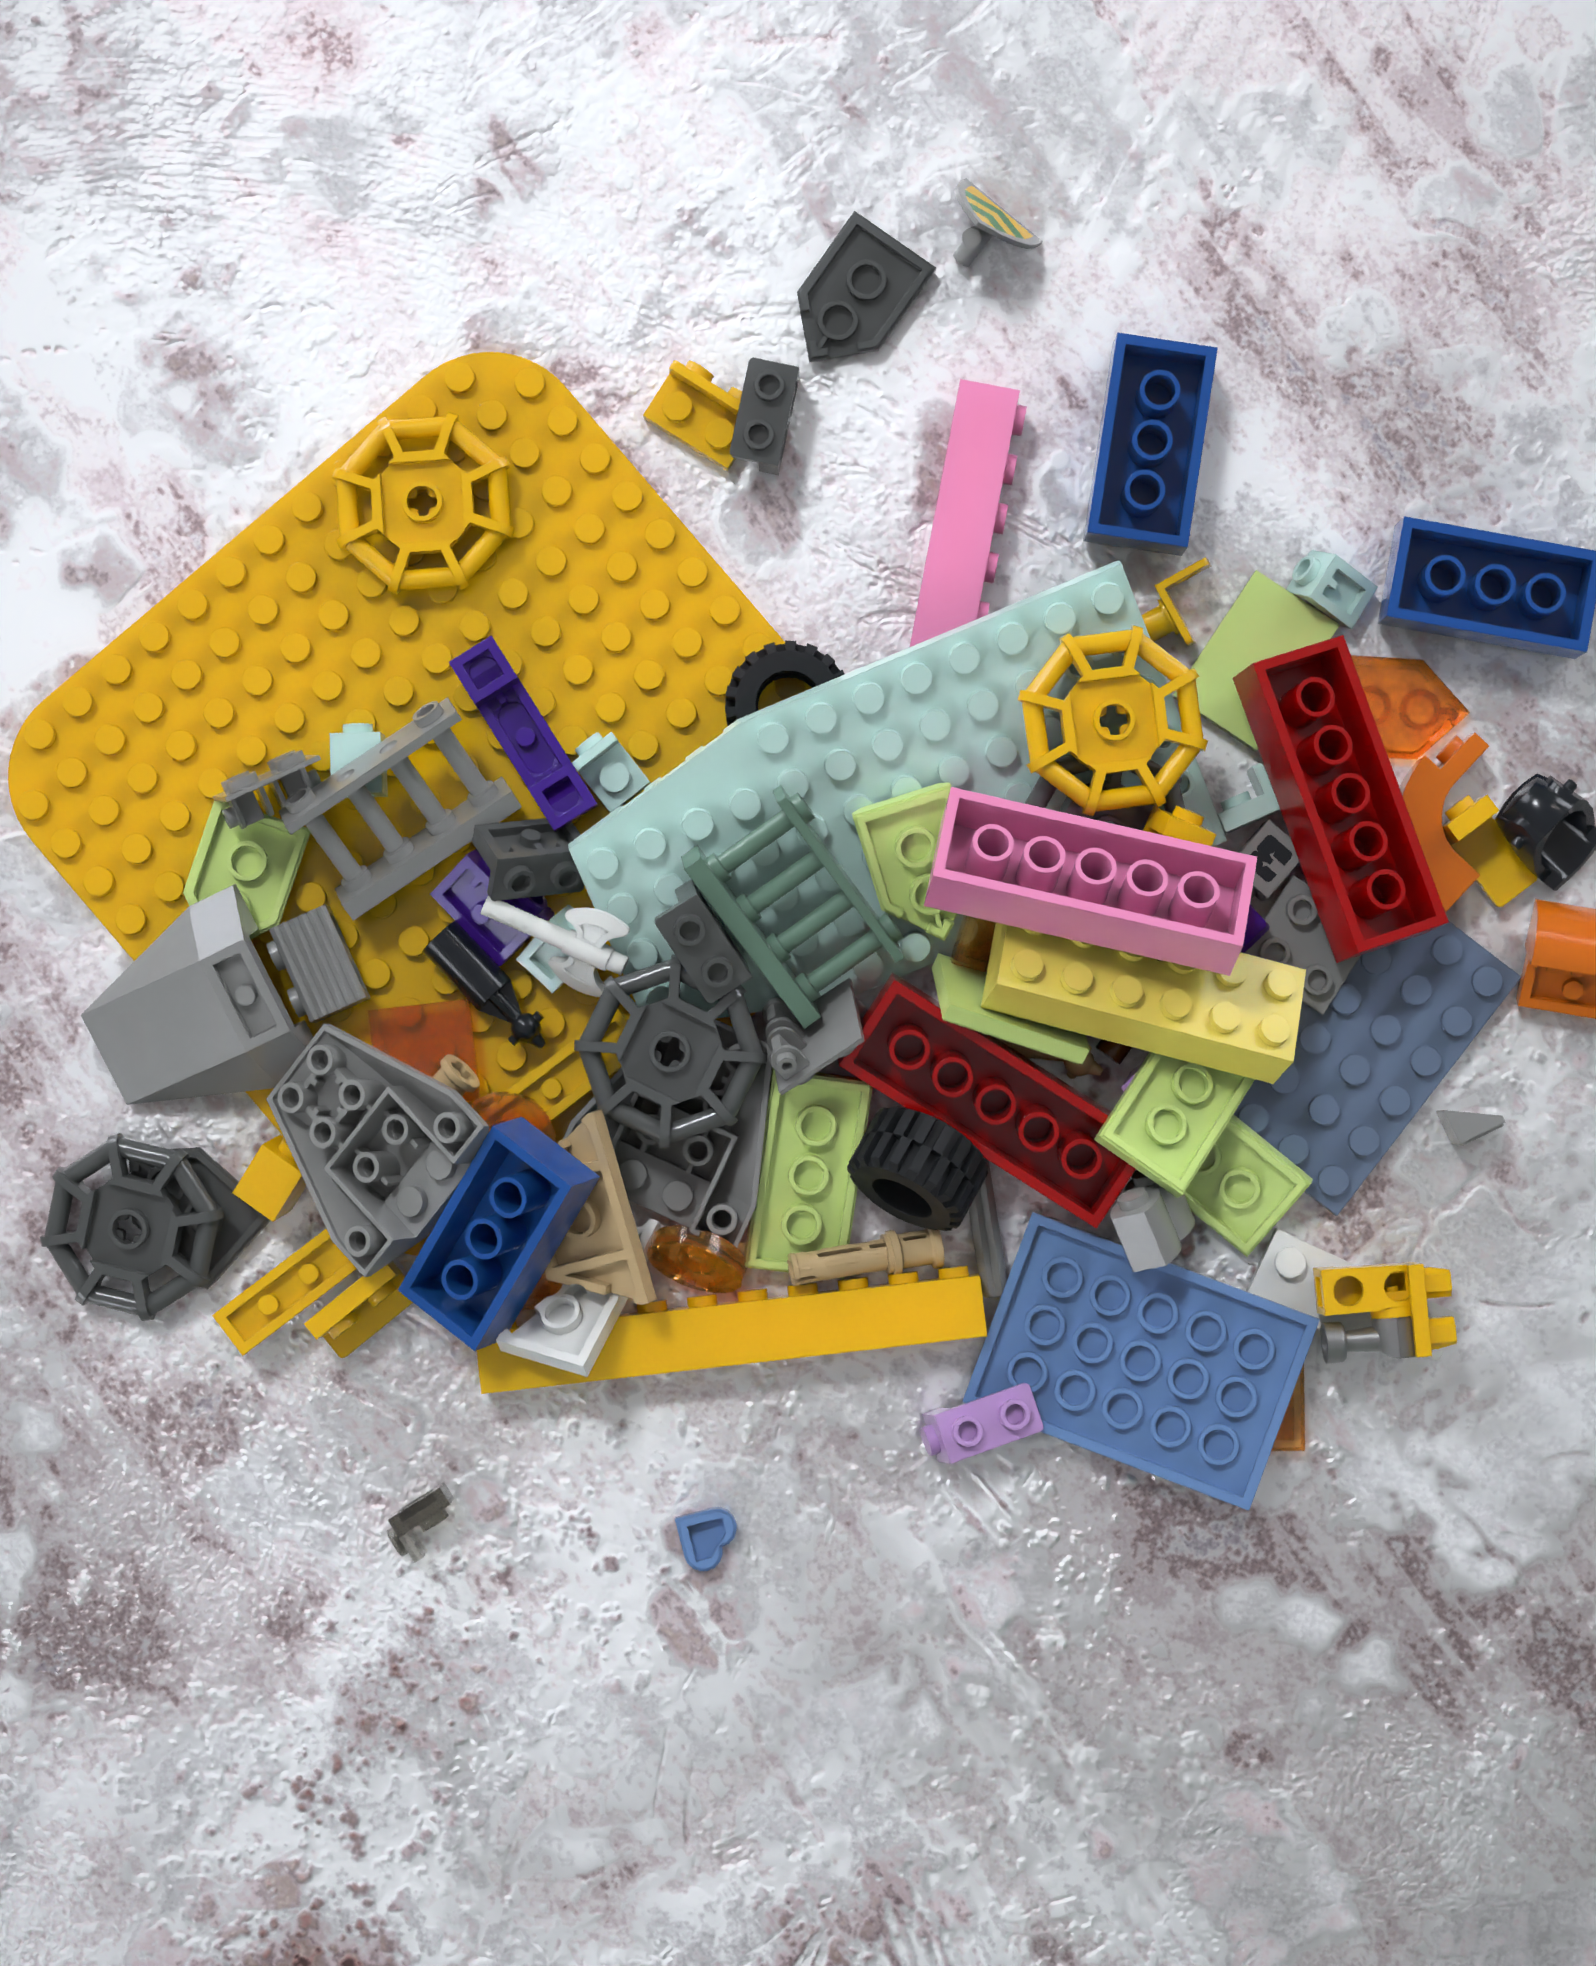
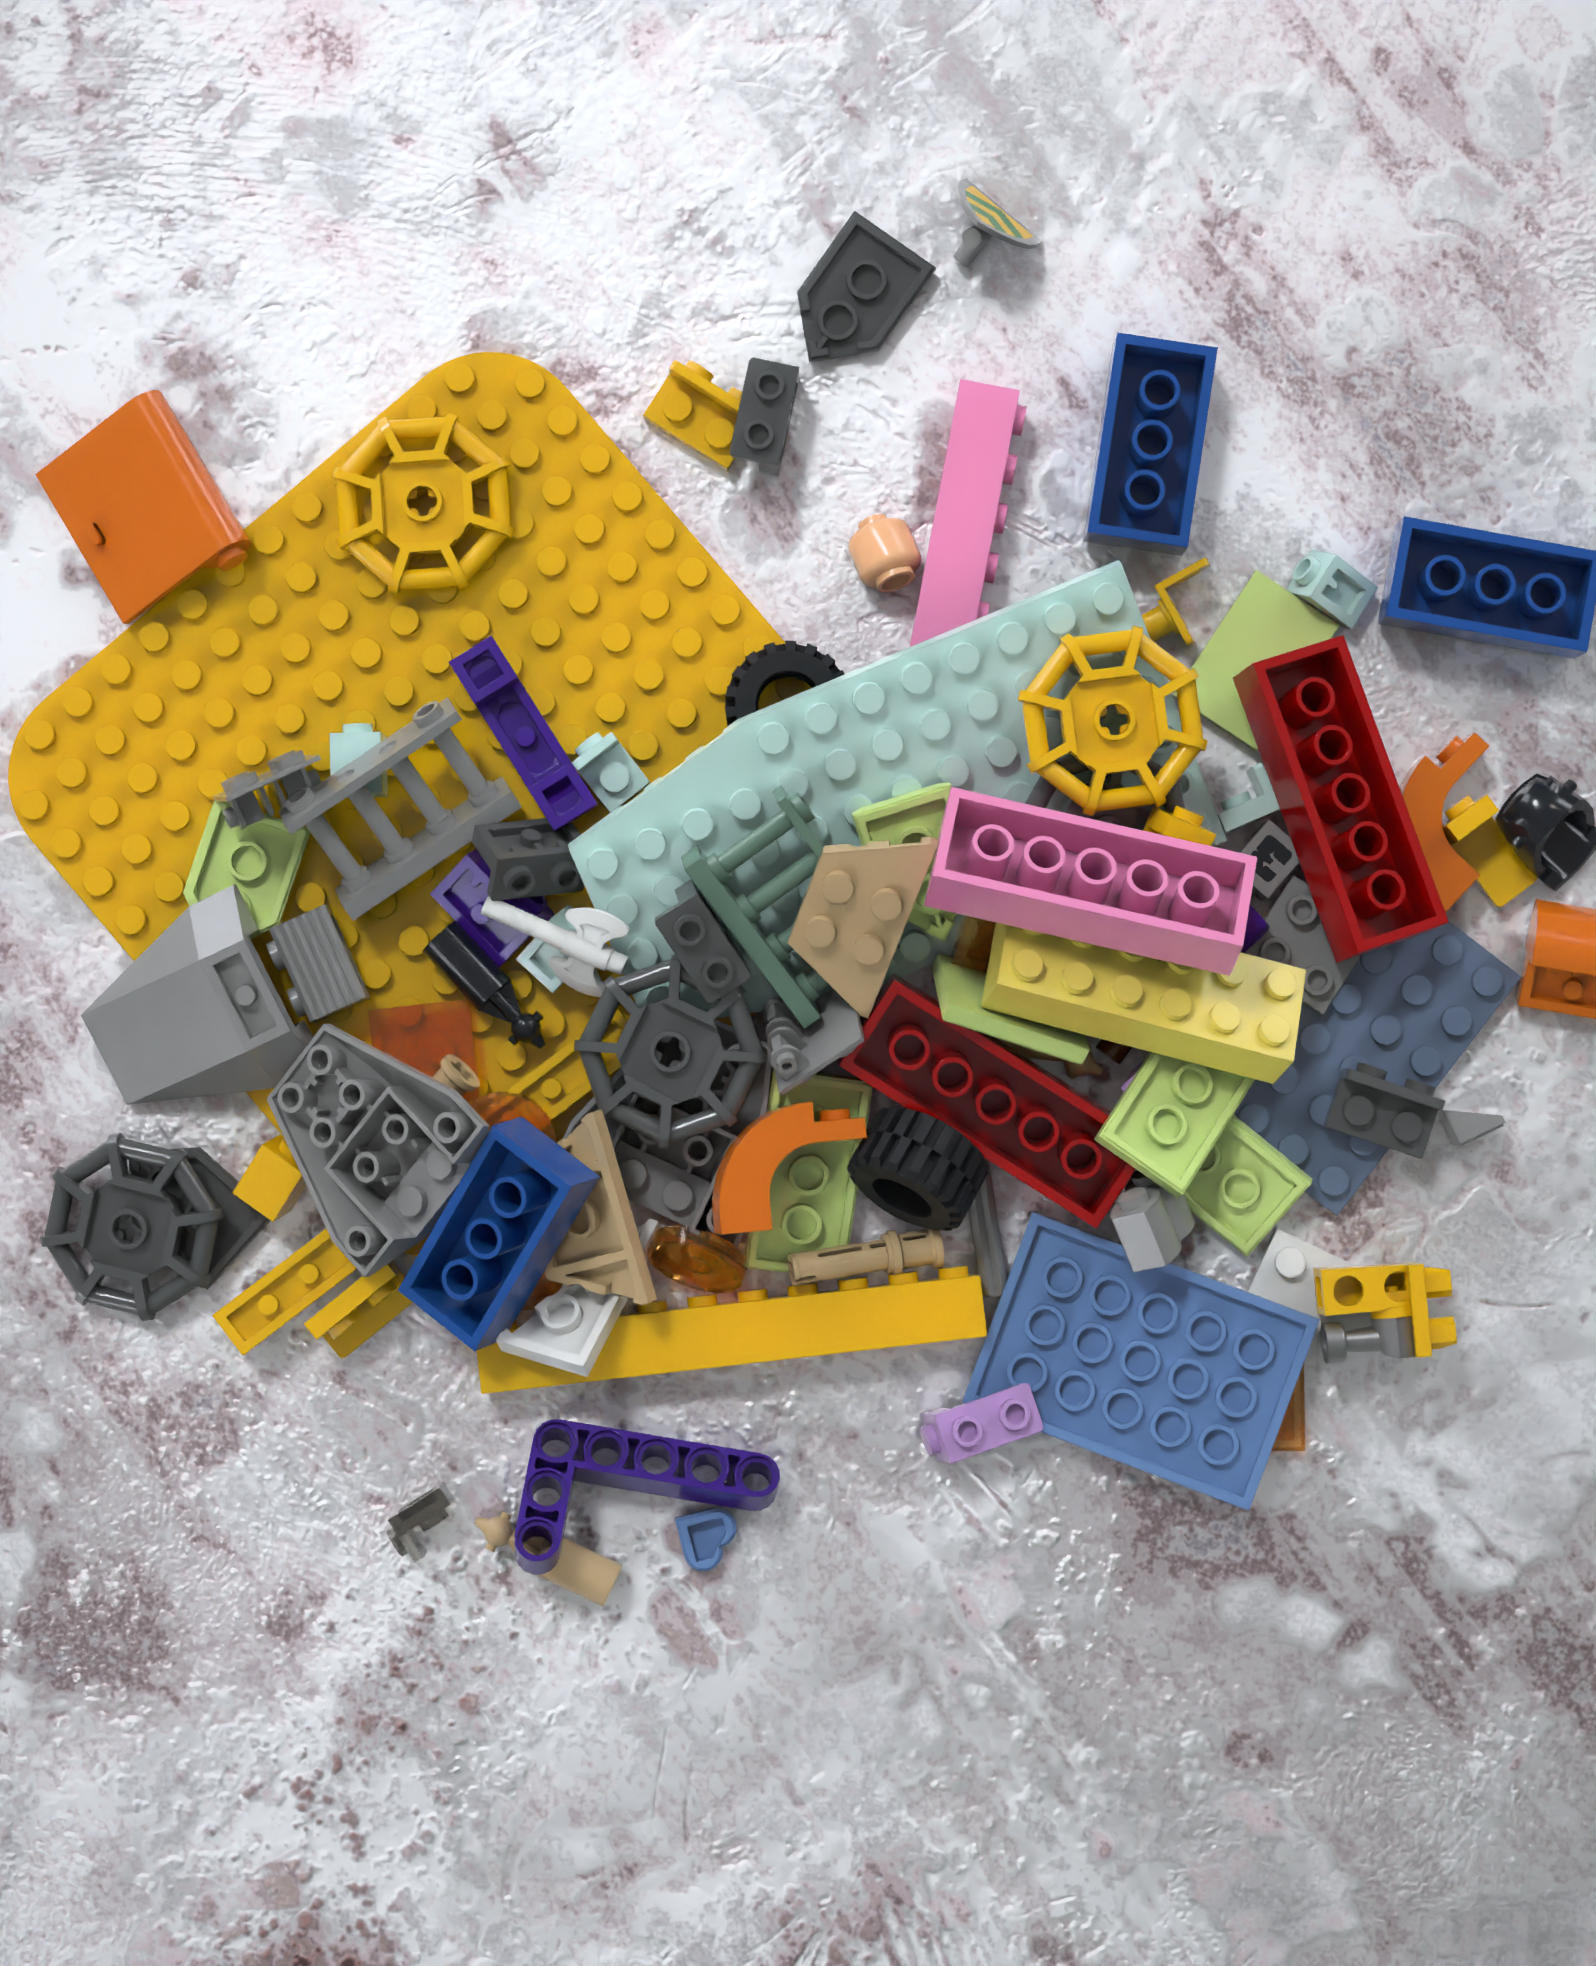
clear orange tile [1351,655,1470,760] -> none
none -> orange door [35,390,251,624]
none -> tan wheel [474,1511,622,1607]
none -> dark purple beam [514,1419,780,1575]
none -> orange arch [712,1101,867,1235]
none -> tan wing [788,837,938,1018]
none -> light nougat head [848,514,921,593]
none -> dark grey bracket [1323,1062,1446,1159]

